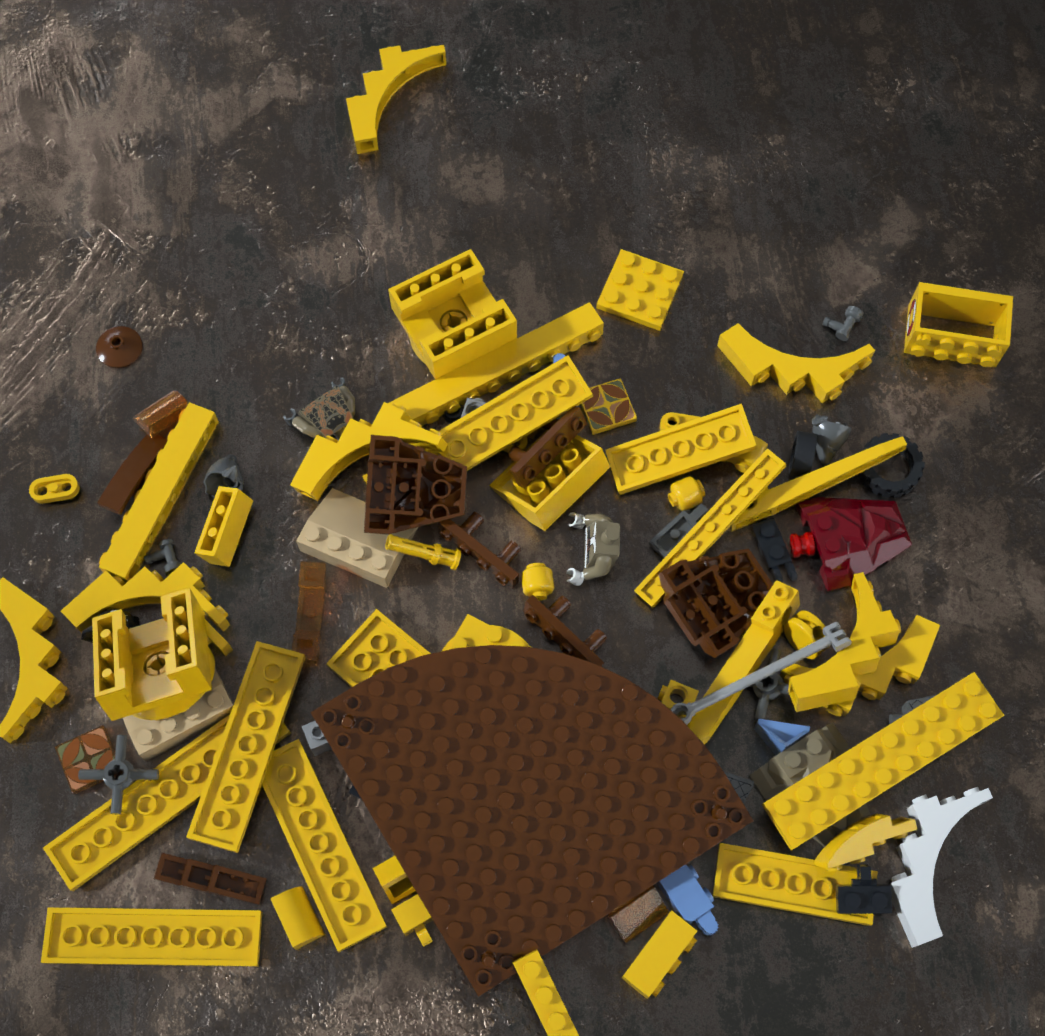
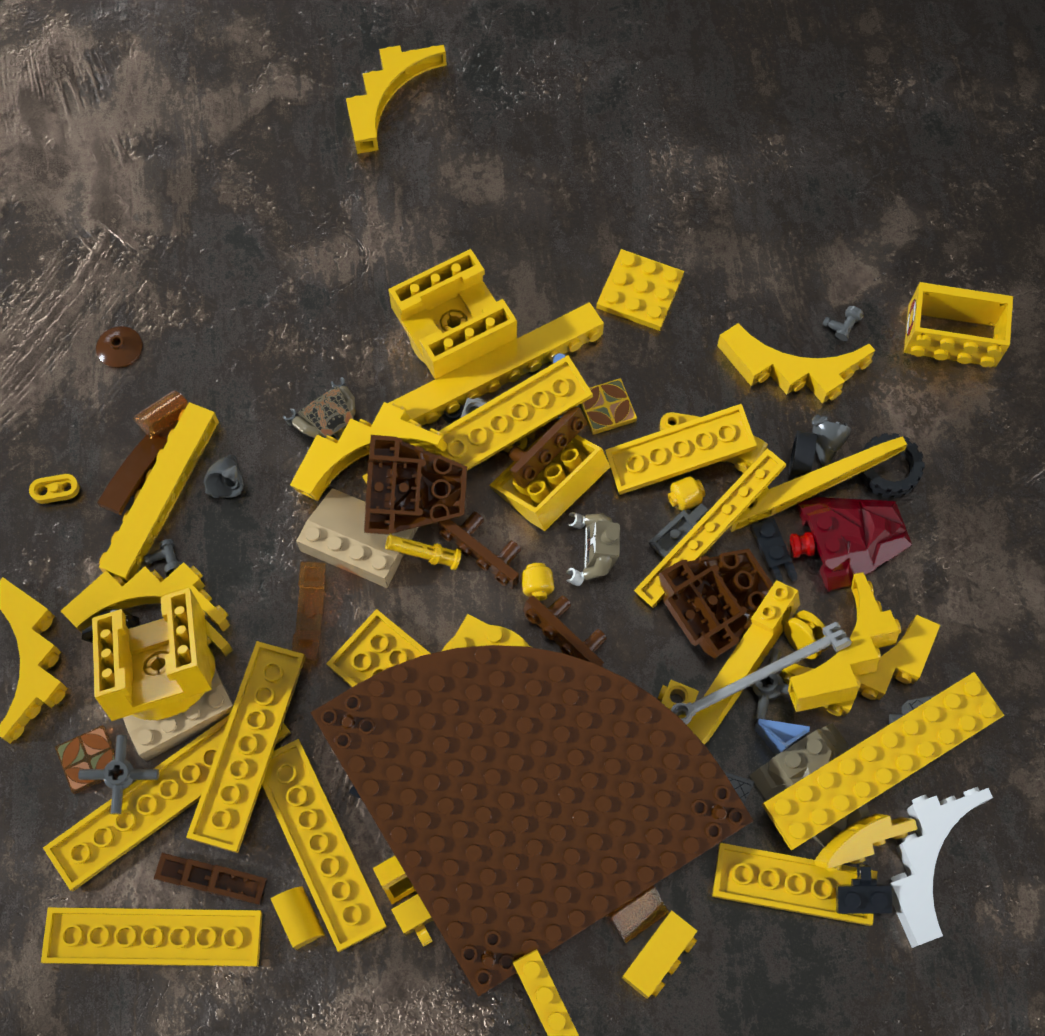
yellow brick [194,486,253,567] -> none
light grey brick [302,721,332,756] -> none
medium blue hinge [656,864,719,936] -> none

